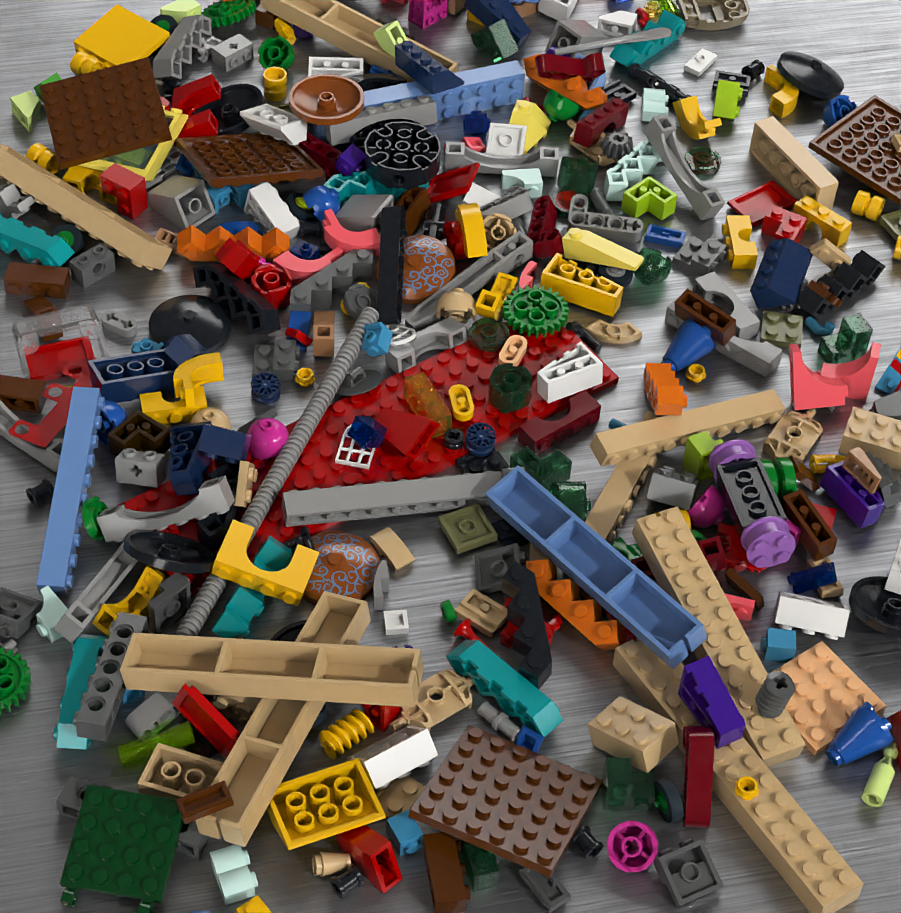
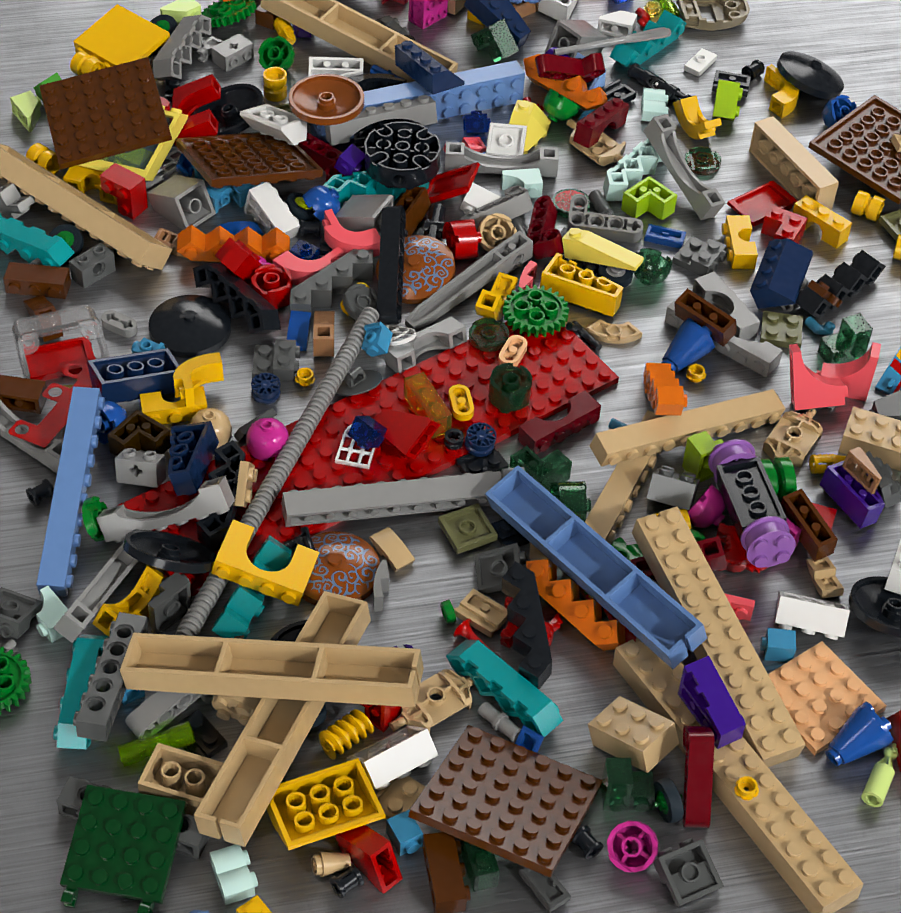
dark blue brick [164,334,208,365] -> none
red piece [172,684,240,759] -> none
reddish brown tile [176,780,234,824] -> none
dark blue brick [198,424,252,464] -> none
red tile [284,327,313,346] -> none
yellowish green slope [373,20,408,57] -> none
white tile [383,610,409,635] -> none
tan cylinder [436,288,477,323] -> none
yellow arch [455,202,488,258] -> none
white wedge [537,342,603,403] -> none
clear green brick [557,155,599,194] -> none
dark grey gear [601,131,633,161] -> none
reddish brown tile [725,568,764,611] -> none
dark grey piece [755,671,795,718] -> none
clear blue hinge [787,562,837,594] -> none
reddish brown tile [789,455,820,492] -> none
tan plate [810,238,851,271] -> none

